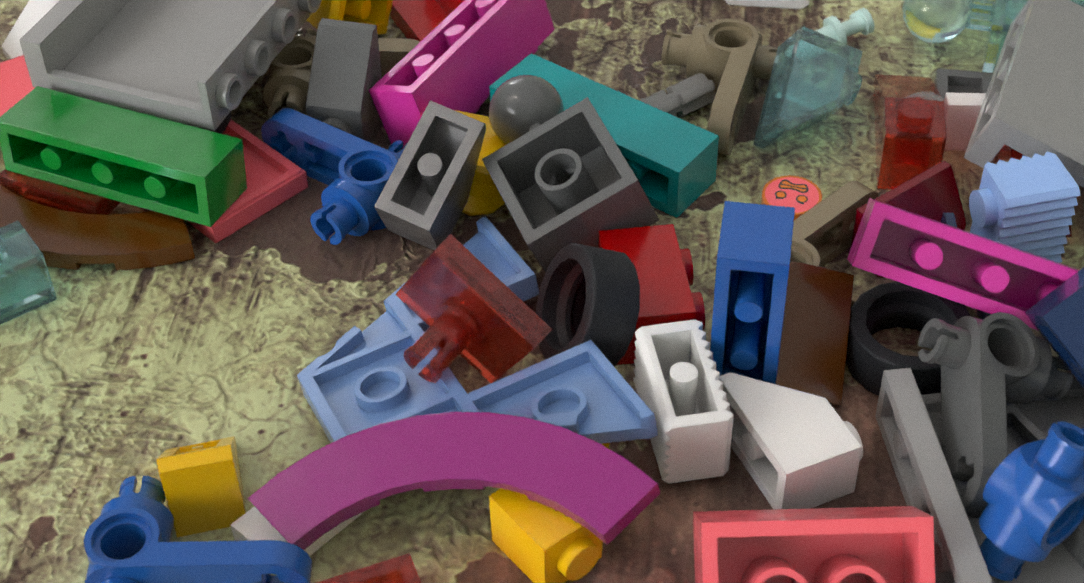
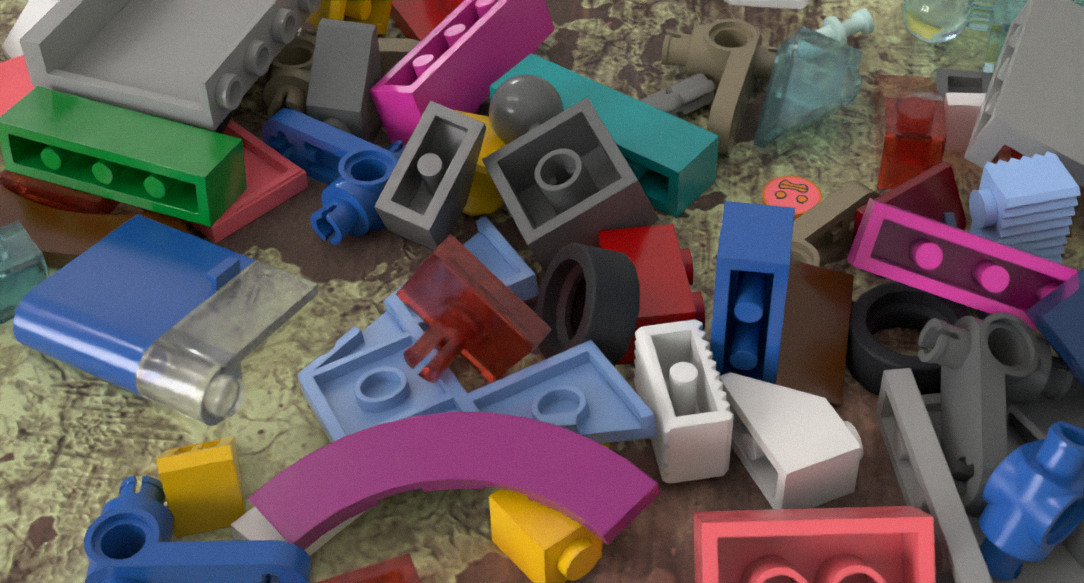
none -> door [13,214,318,426]

